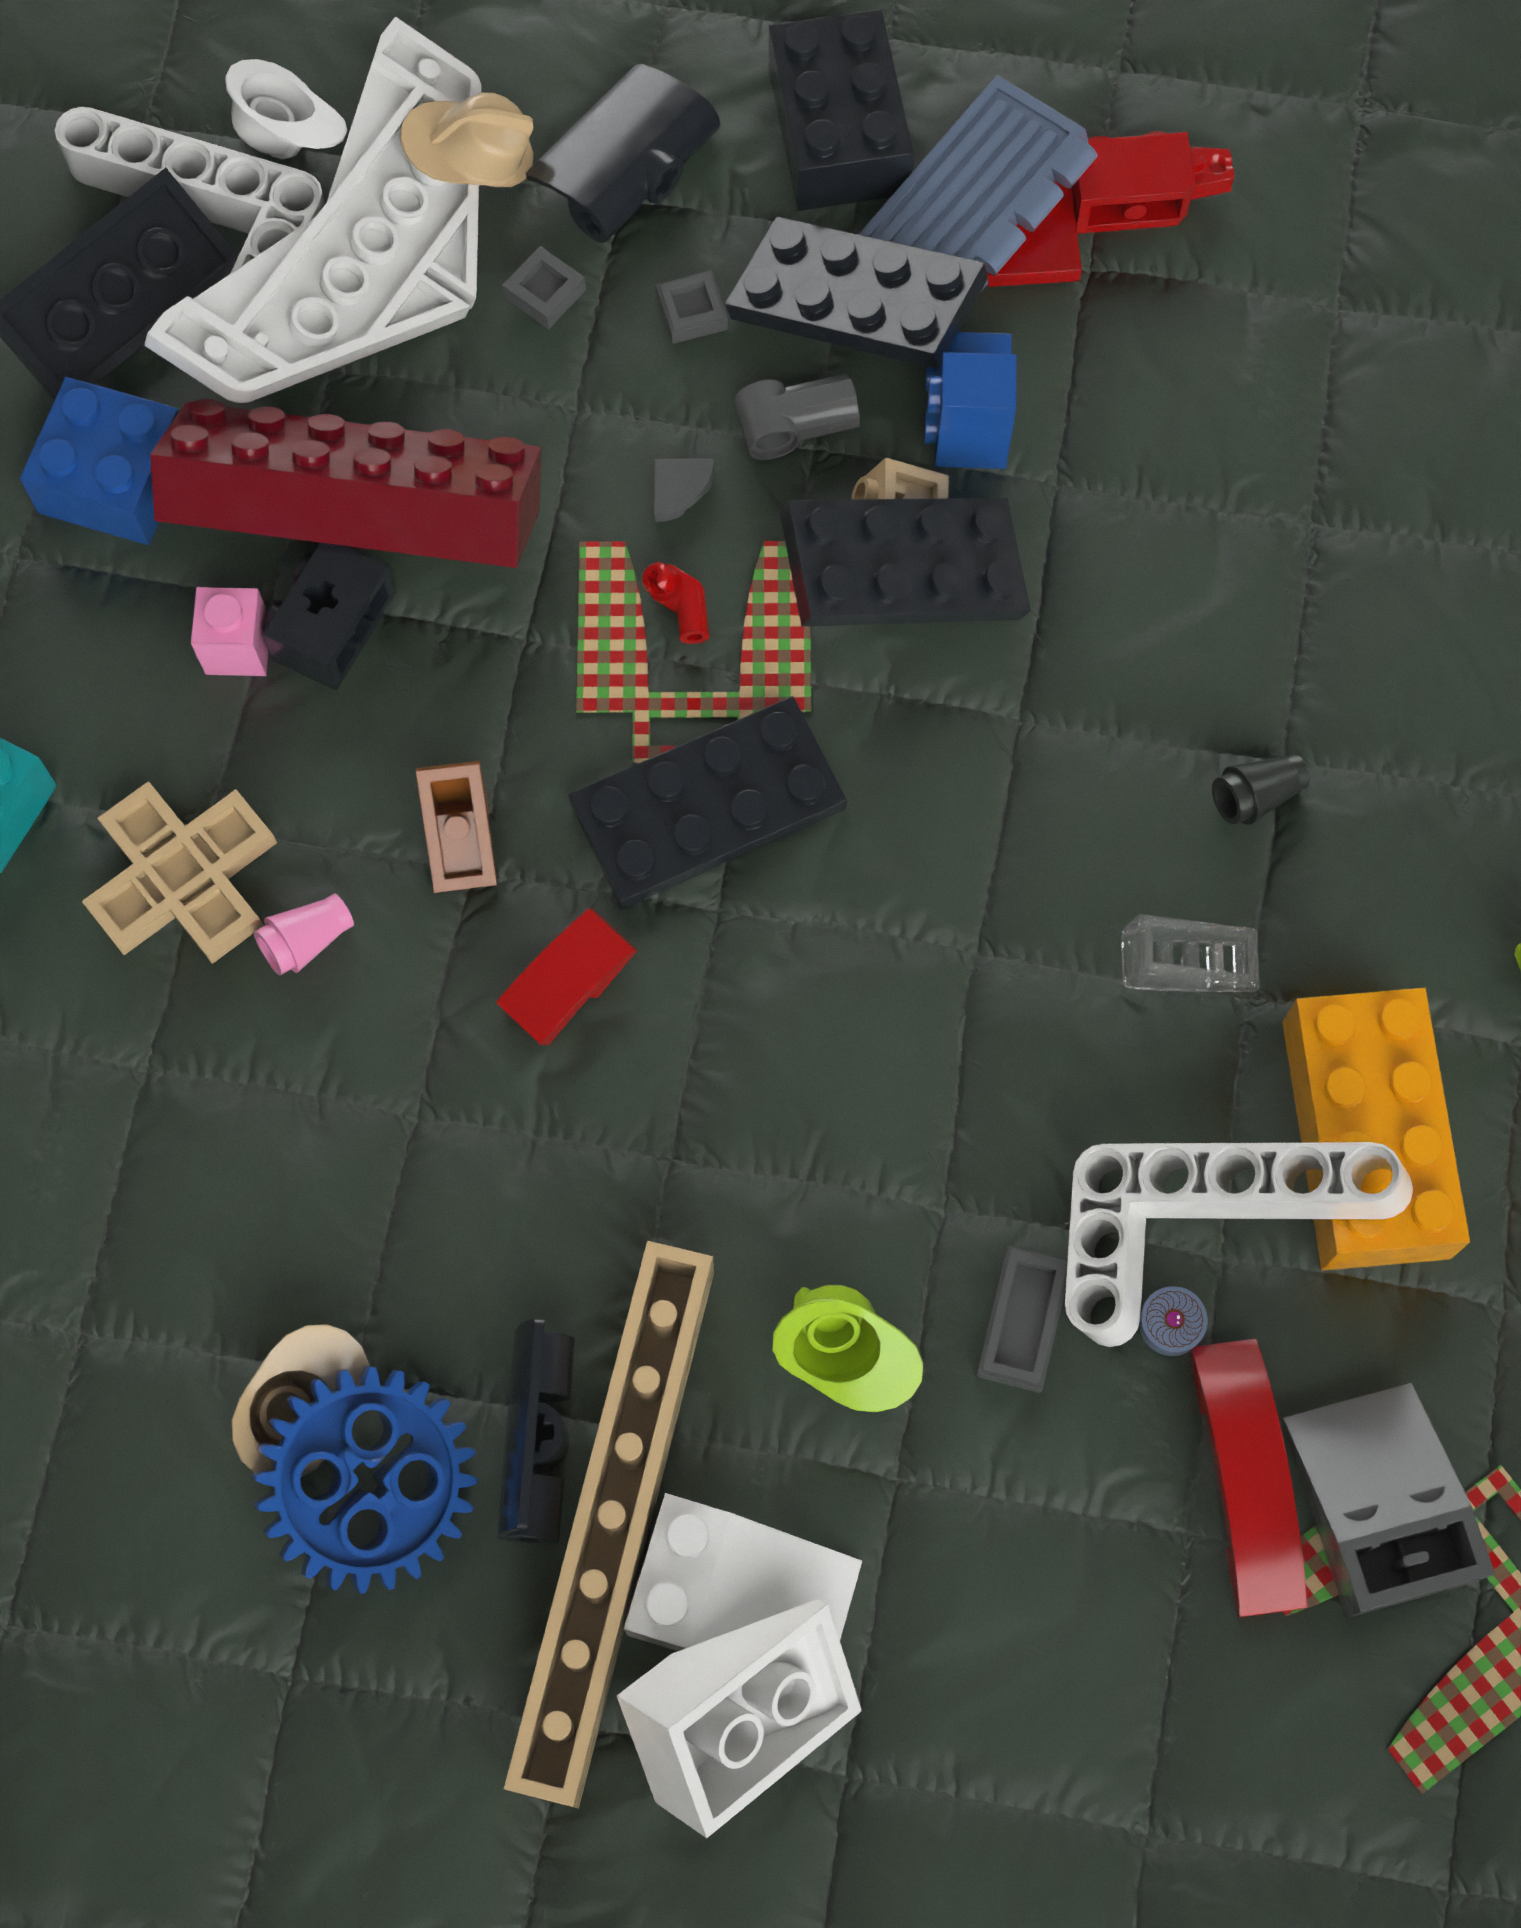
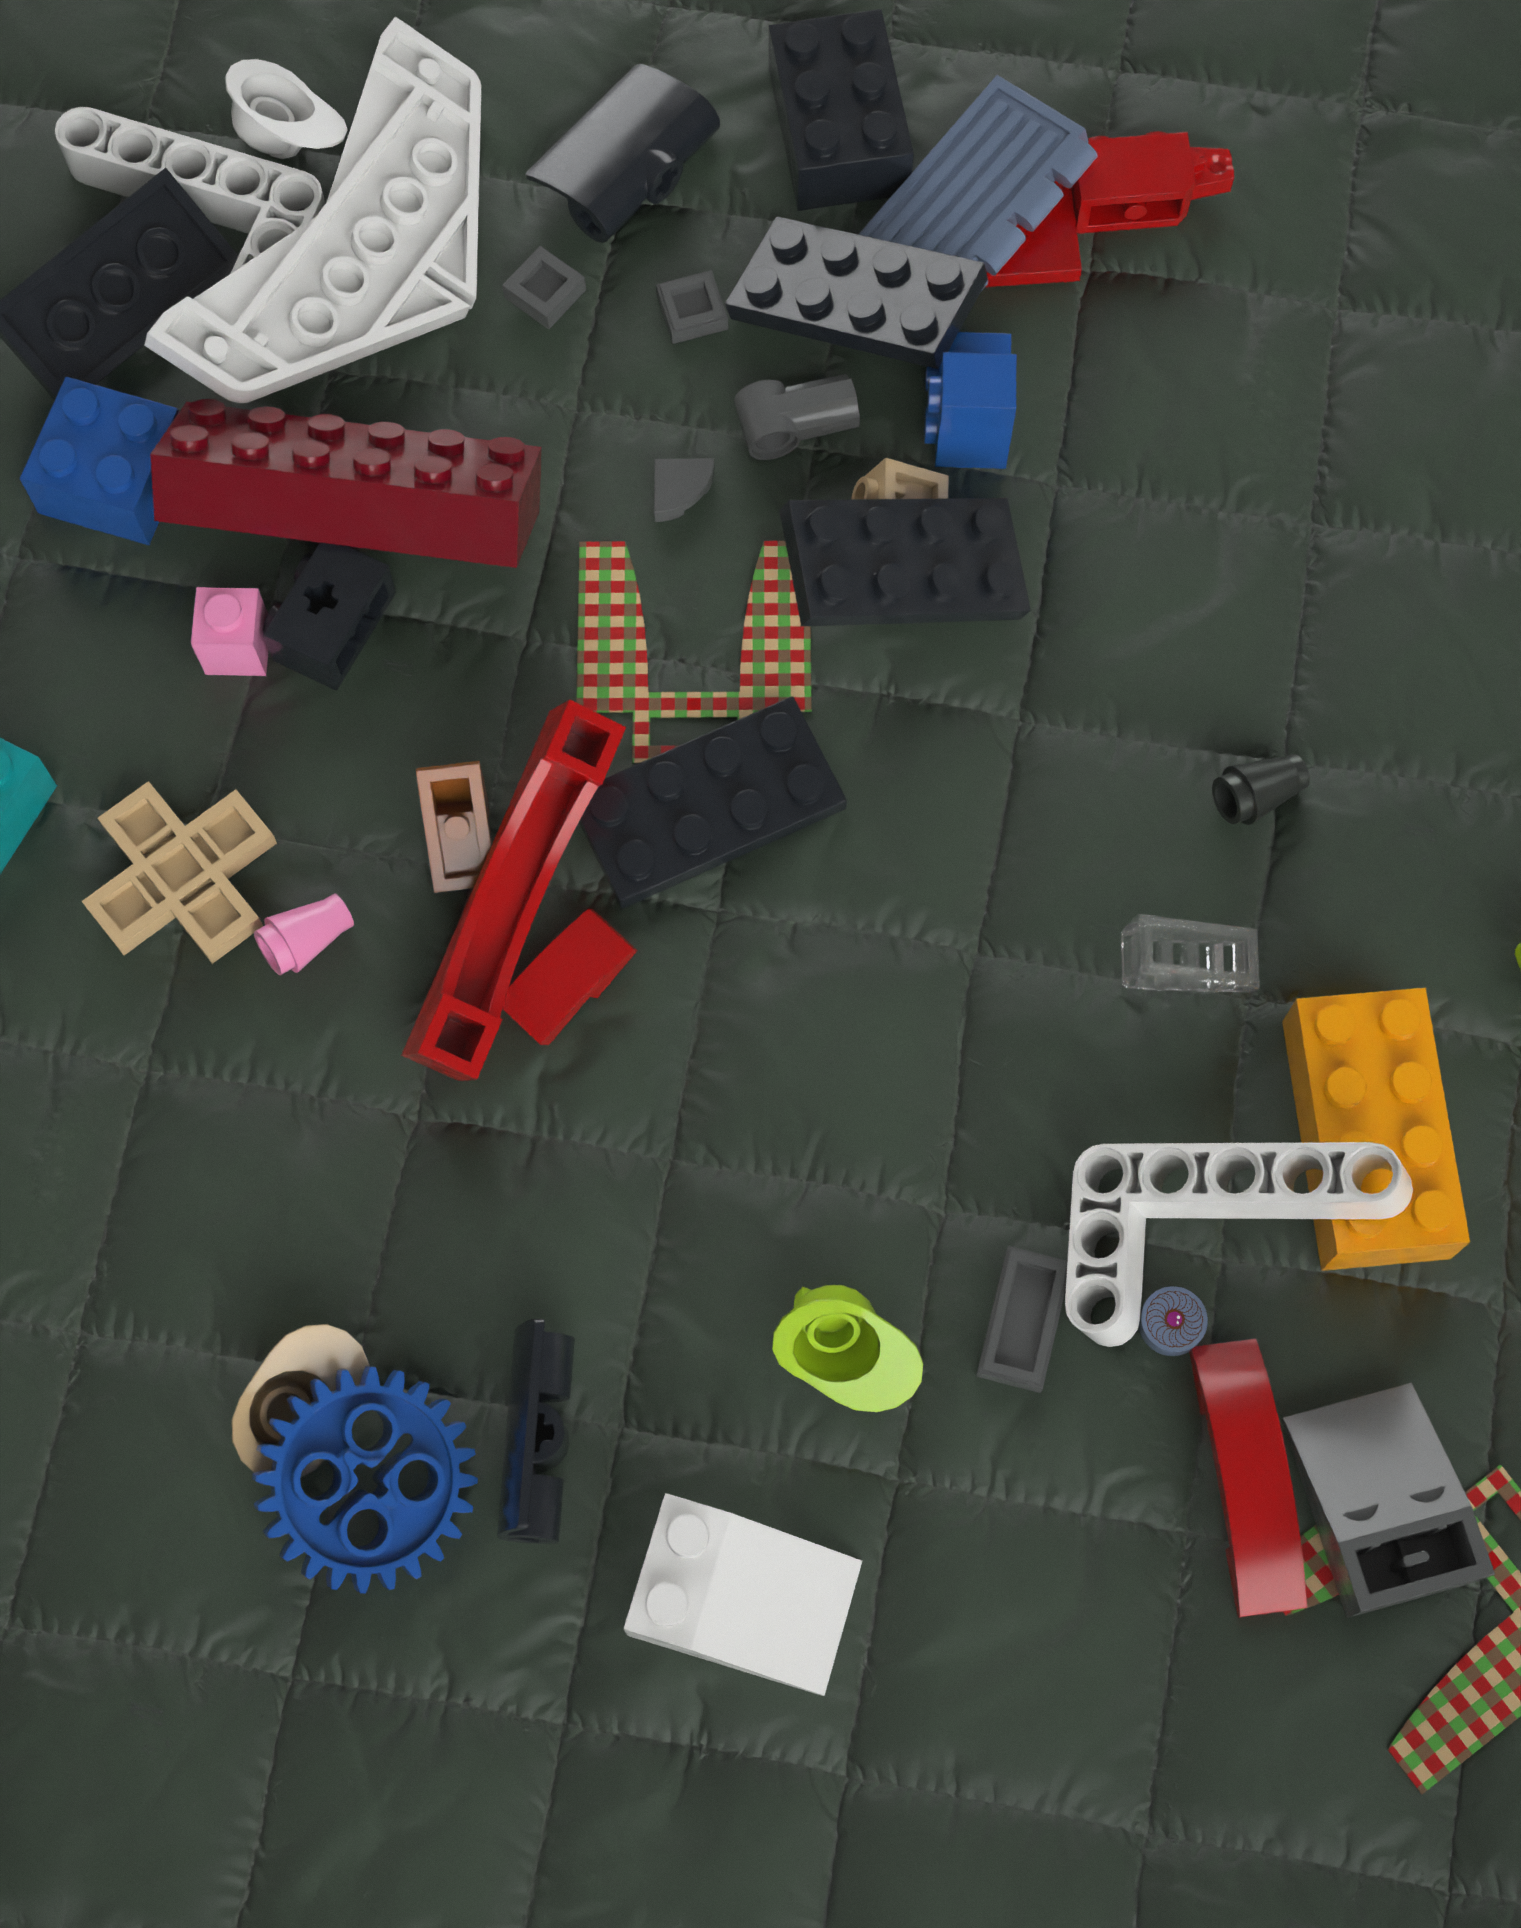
tan piece [400,92,533,187] -> none
tan brick [504,1241,714,1809] -> none
white slope [617,1599,862,1838] -> none
red arm [642,562,709,644] -> none
none -> red arch [401,699,626,1081]

